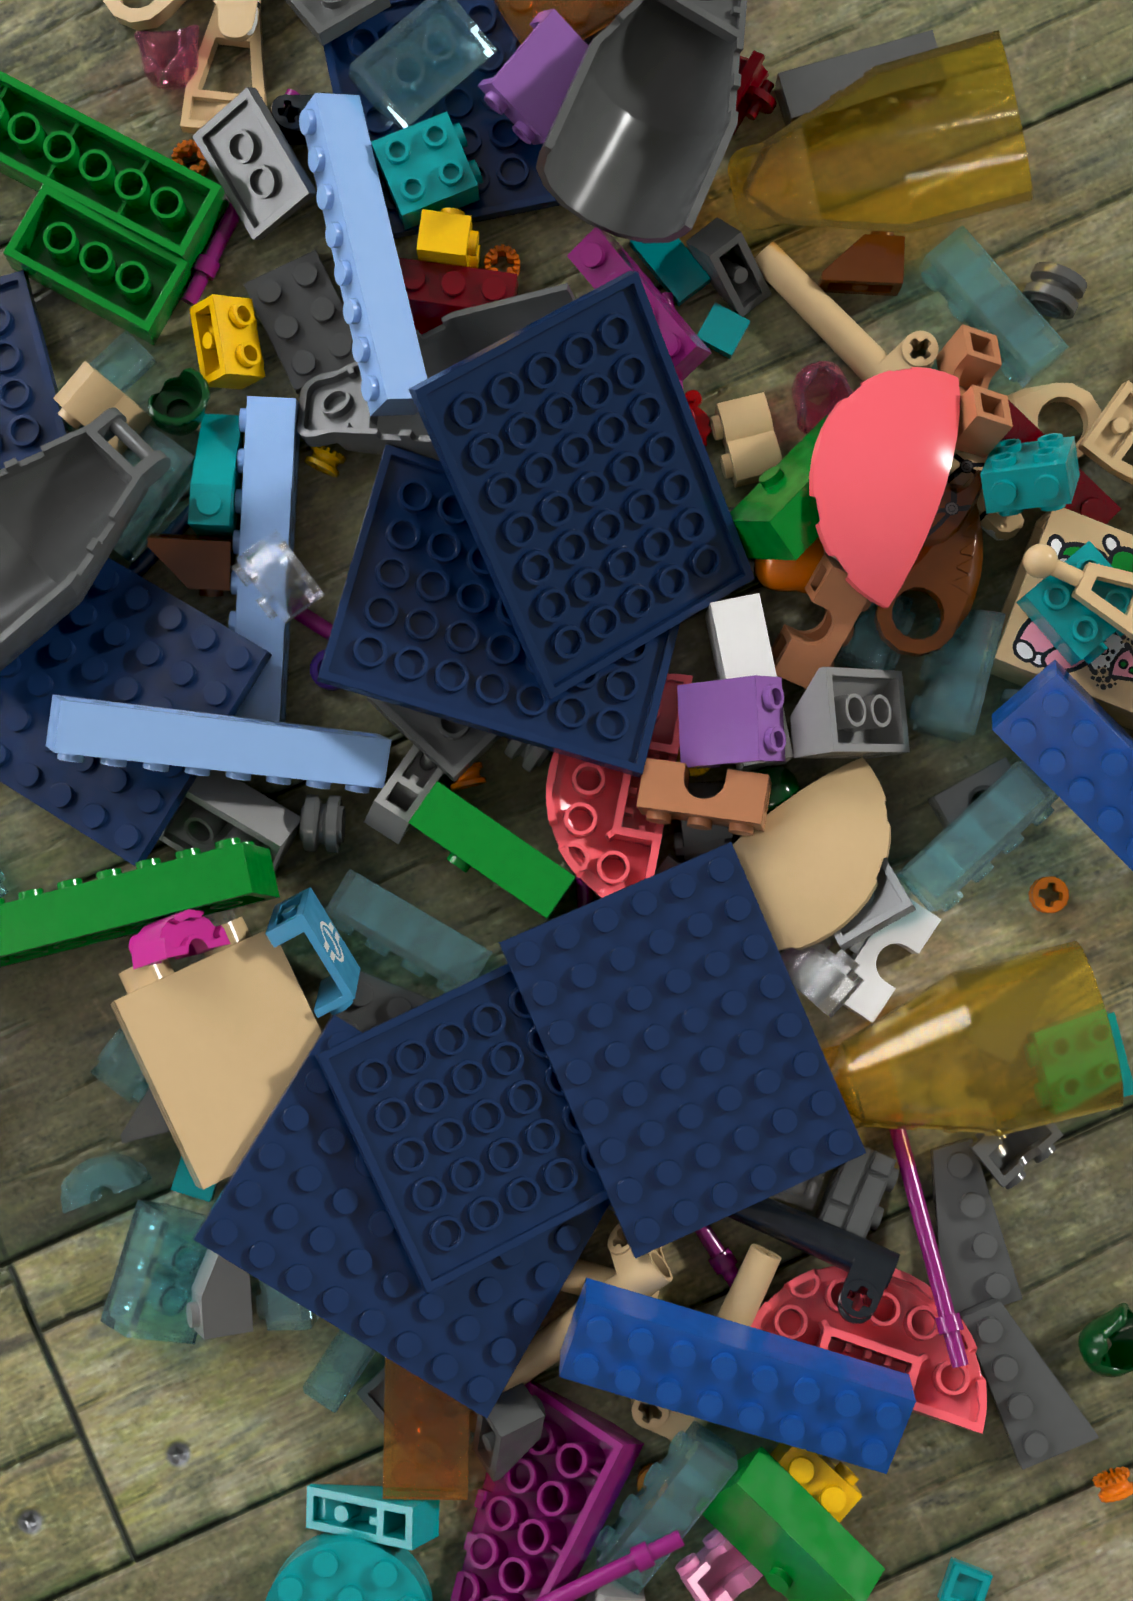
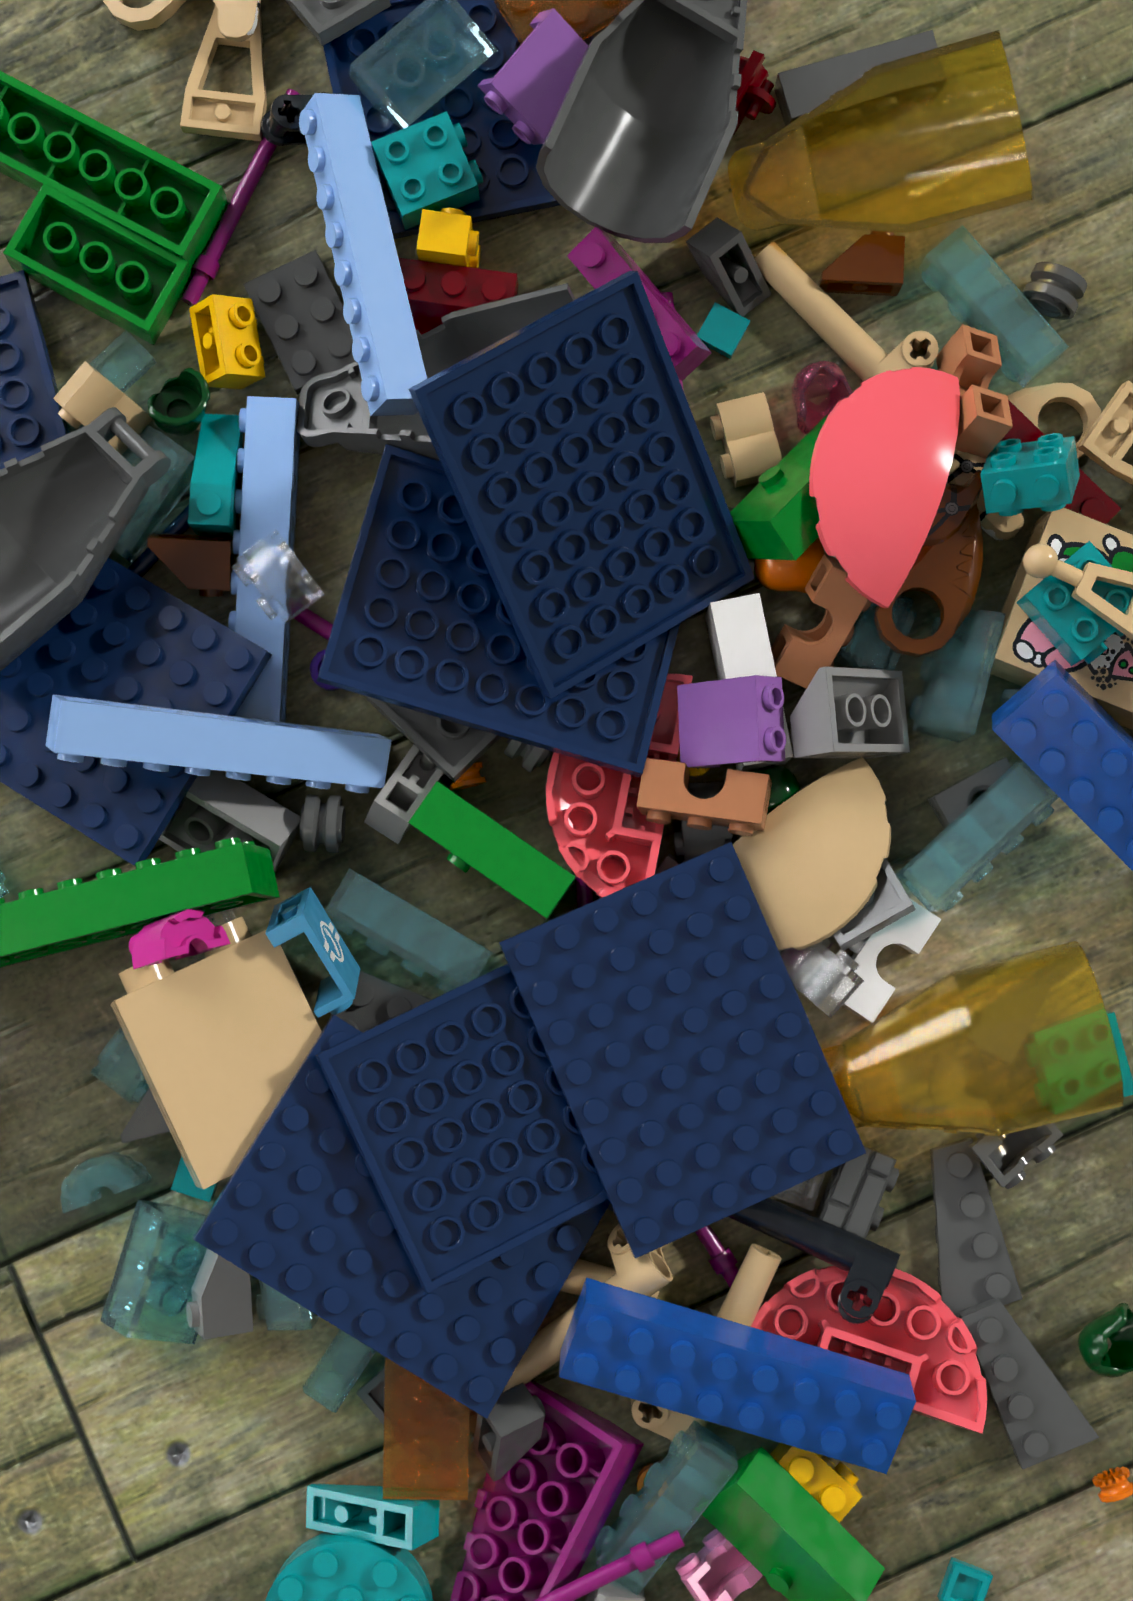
clear pink hair [134,25,200,90] -> none
orange bush [171,139,210,177] -> none
plate [192,87,317,240] -> none
yellow bush [304,446,346,477] -> none
orange bush [484,244,521,277] -> none
teal tile [629,238,711,307] -> none
red piece [685,390,712,447] -> none
magenta bar [886,1115,969,1368] -> none
orange bush [1028,876,1069,913] -> none

